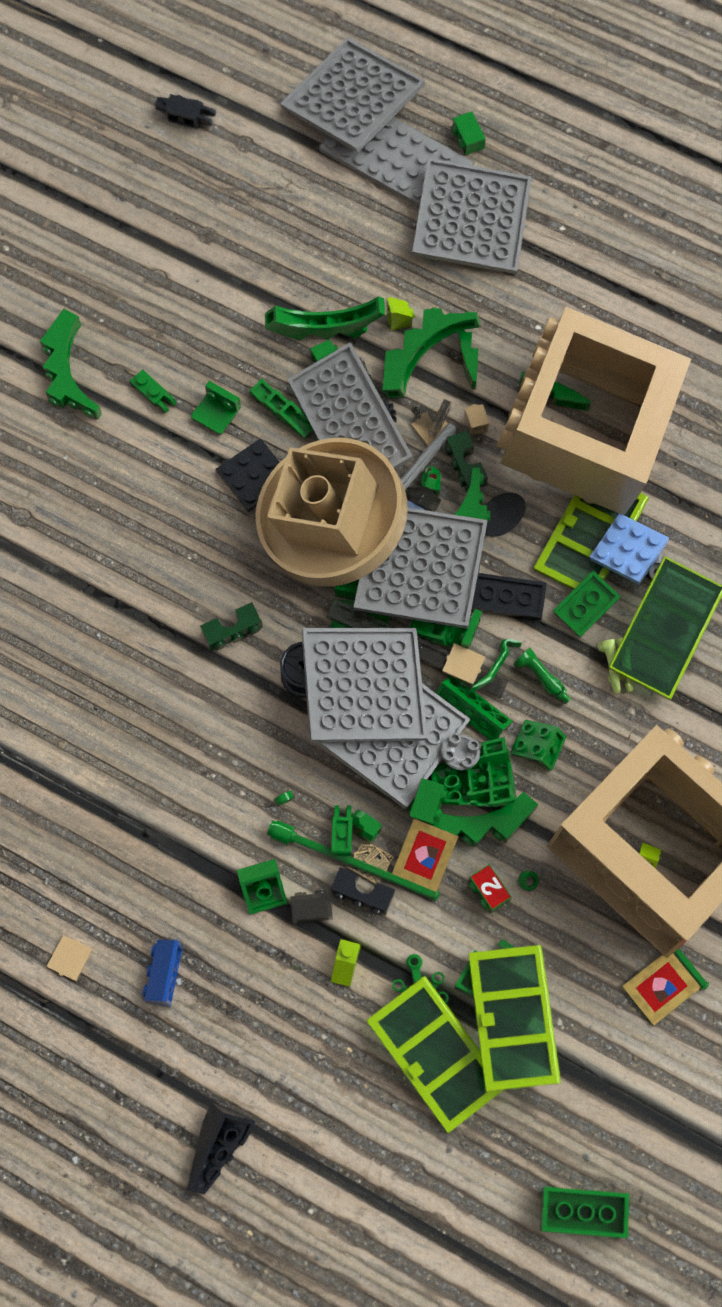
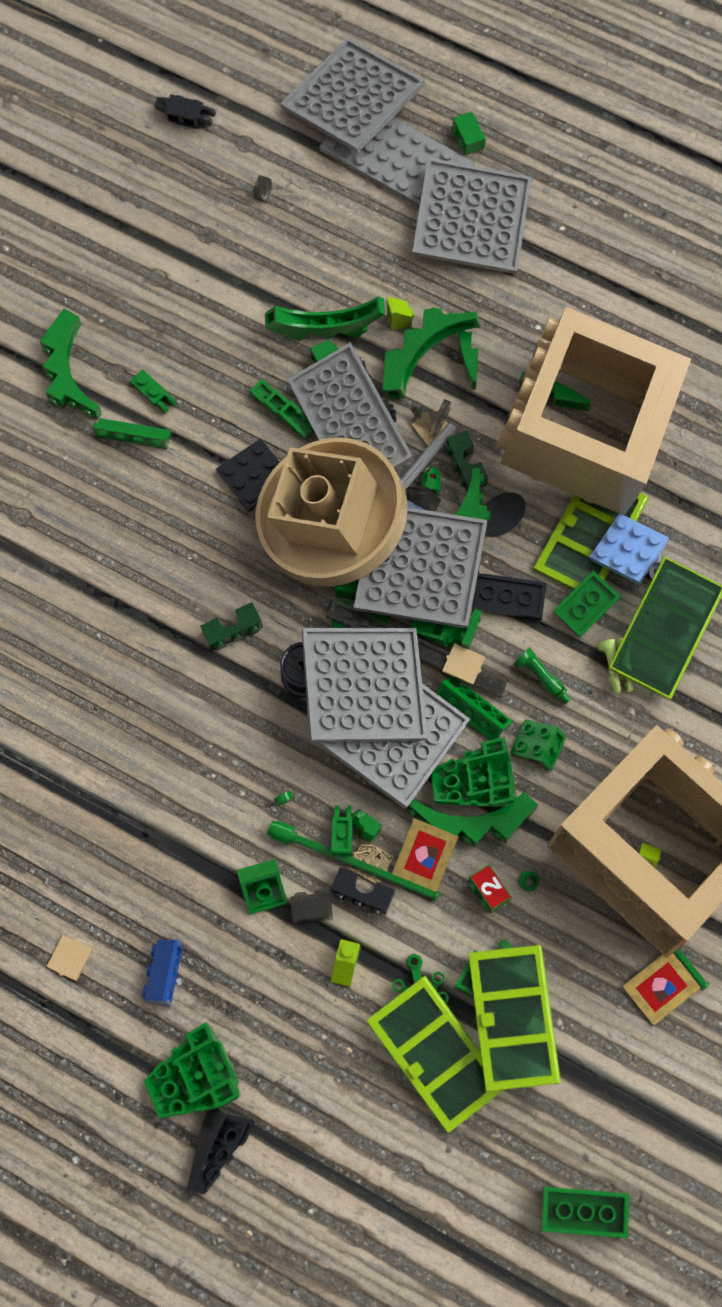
green bracket [191,381,241,435] -> none
green brick [409,778,449,825] -> none
light grey dish [441,733,480,770] -> none
tan brick [464,404,489,436] -> none
green piece [471,638,522,691] -> none
none -> green fence [93,418,171,450]
none -> green wedge [144,1022,240,1119]
none -> clear smoke slope [253,175,272,202]

